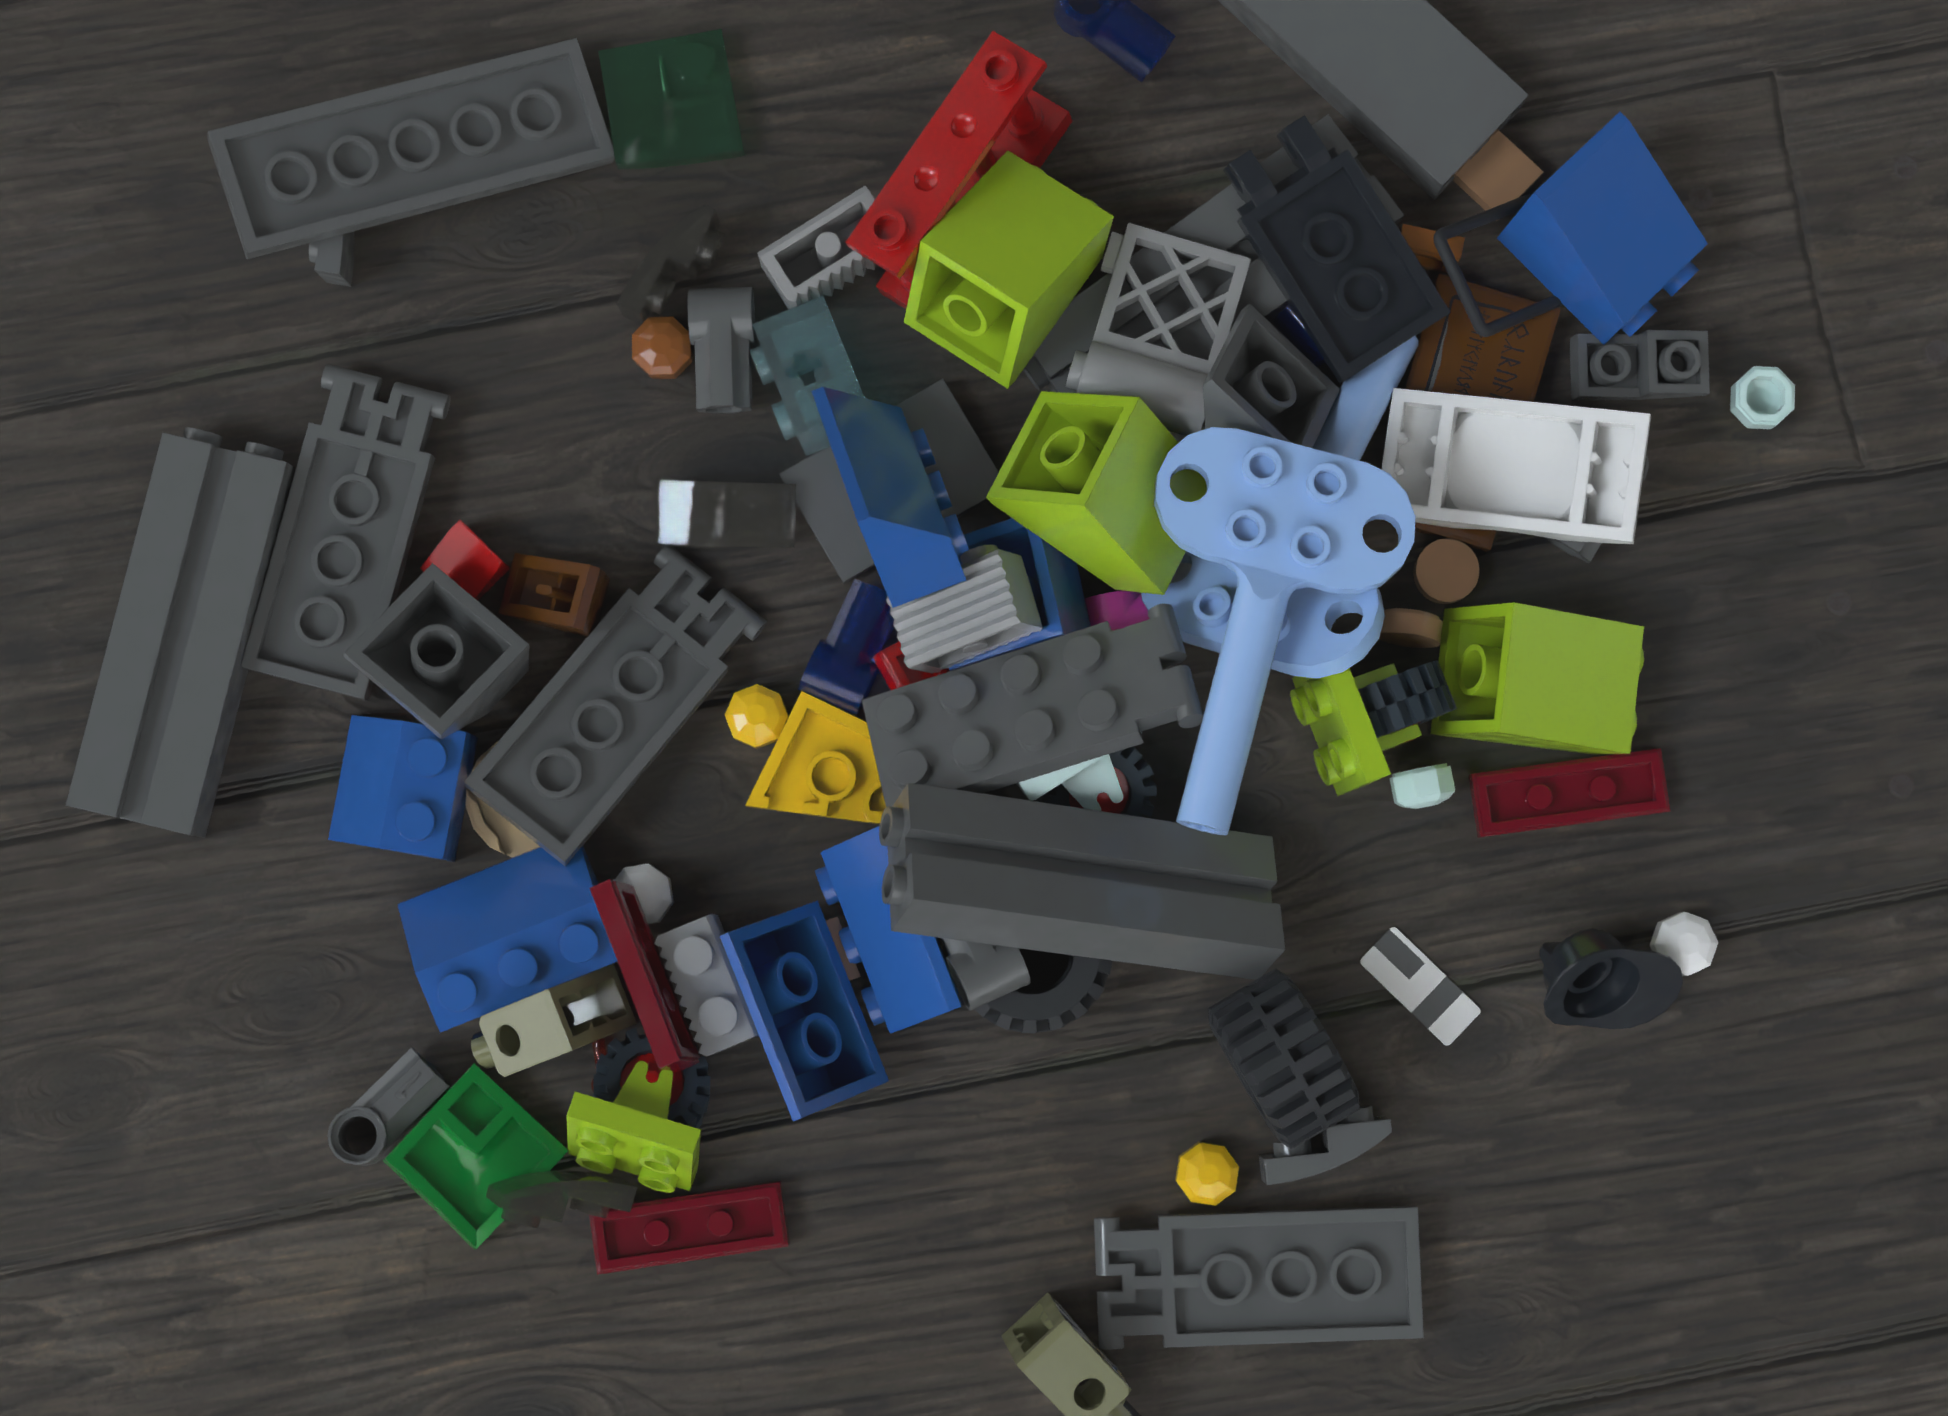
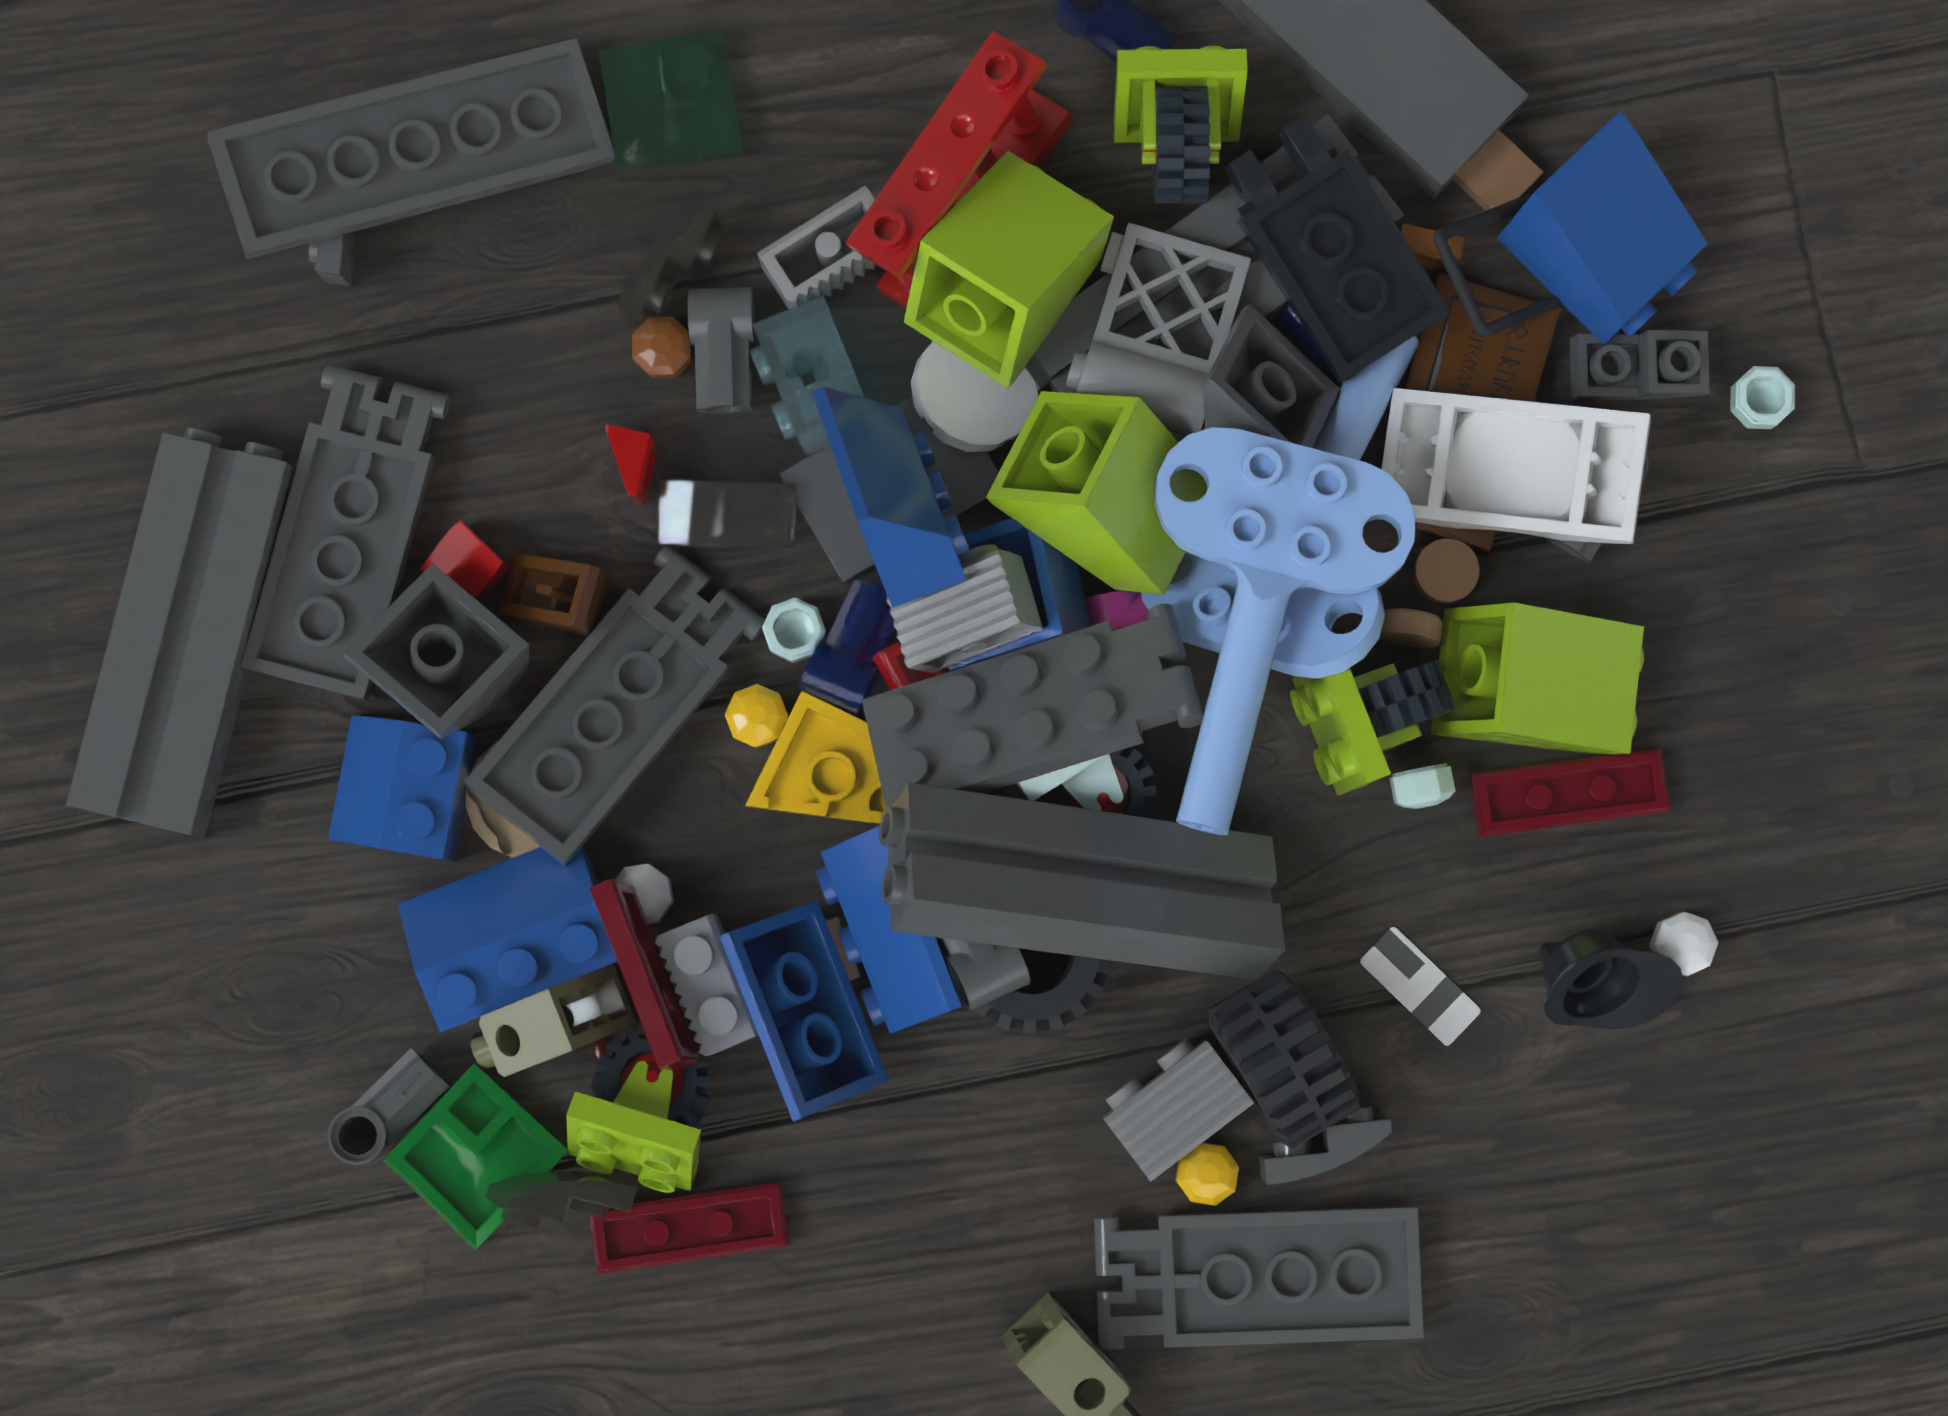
none -> red slope [605,425,659,504]
none -> light aqua tile [762,597,826,663]
none -> white tile [911,341,1038,452]
none -> light grey brick [1102,1038,1254,1182]
none -> lime plate [1113,46,1248,204]

